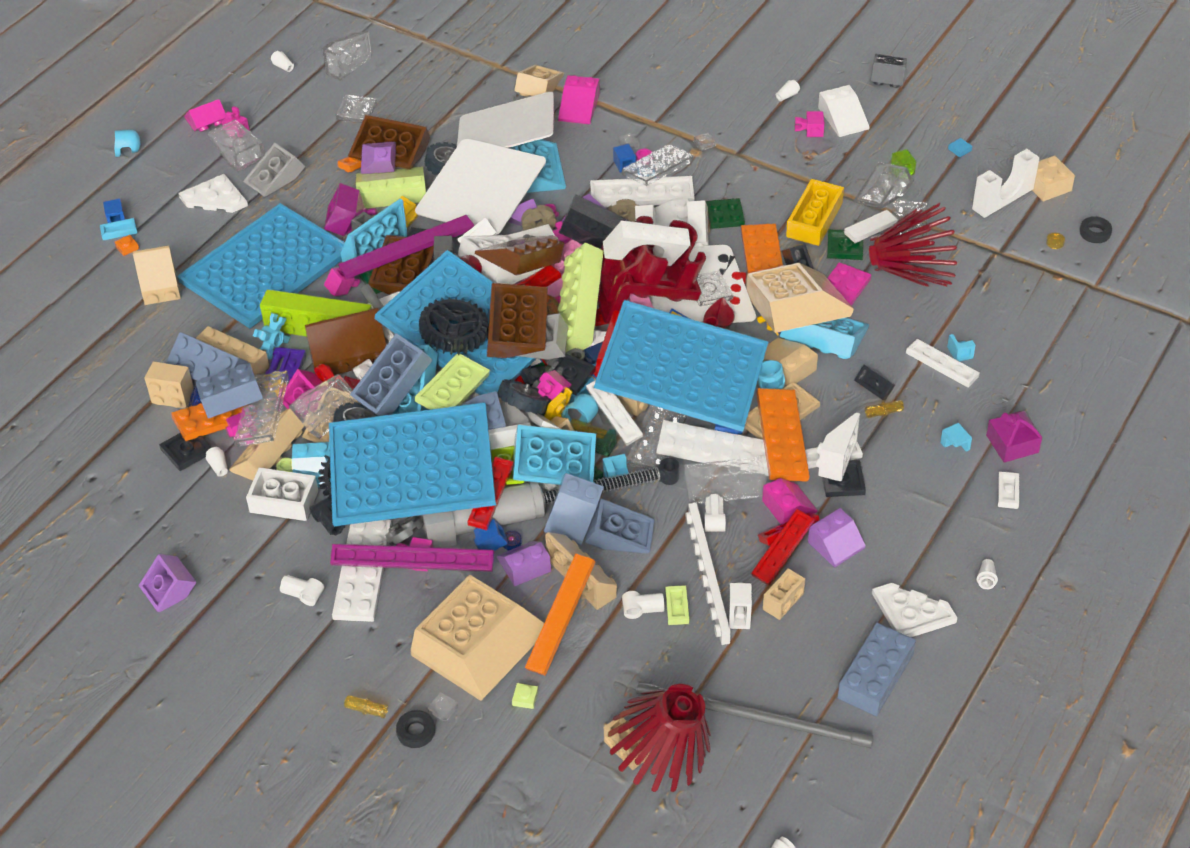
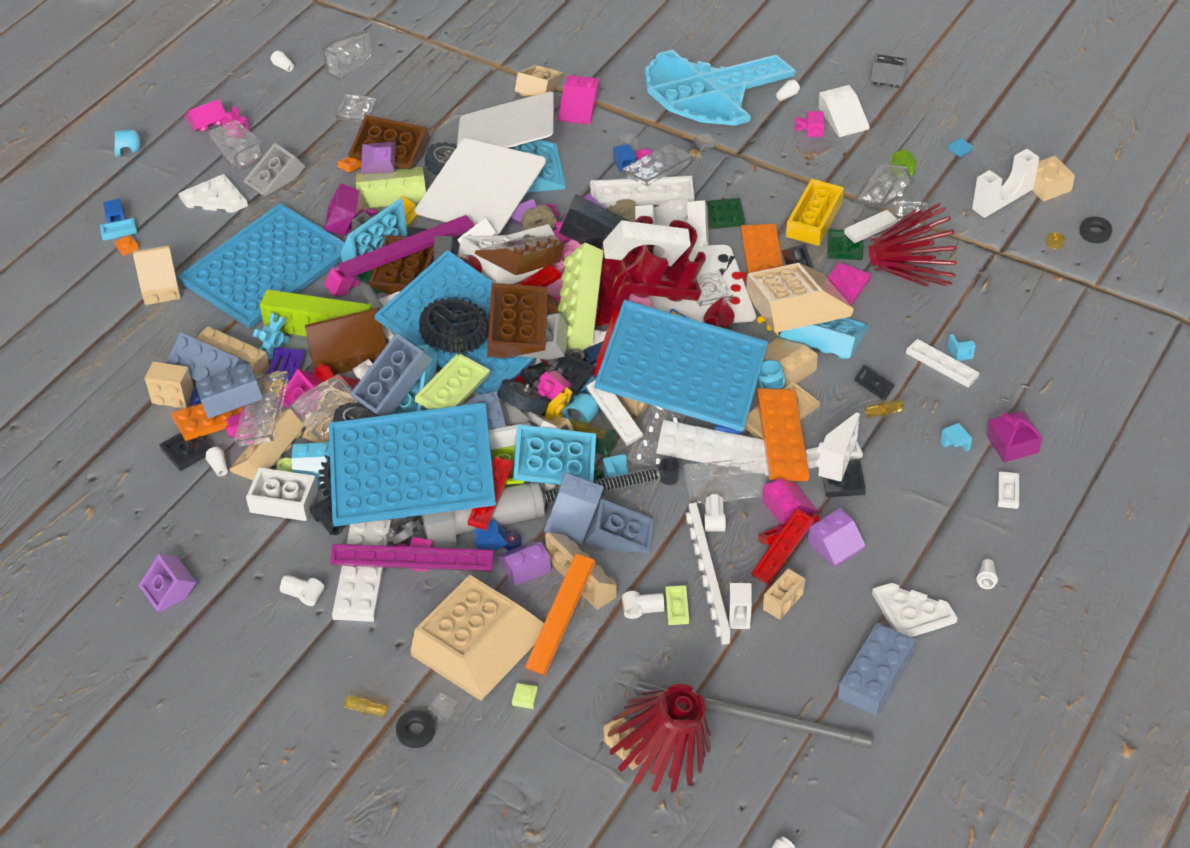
none -> medium azure plate [644,50,796,125]

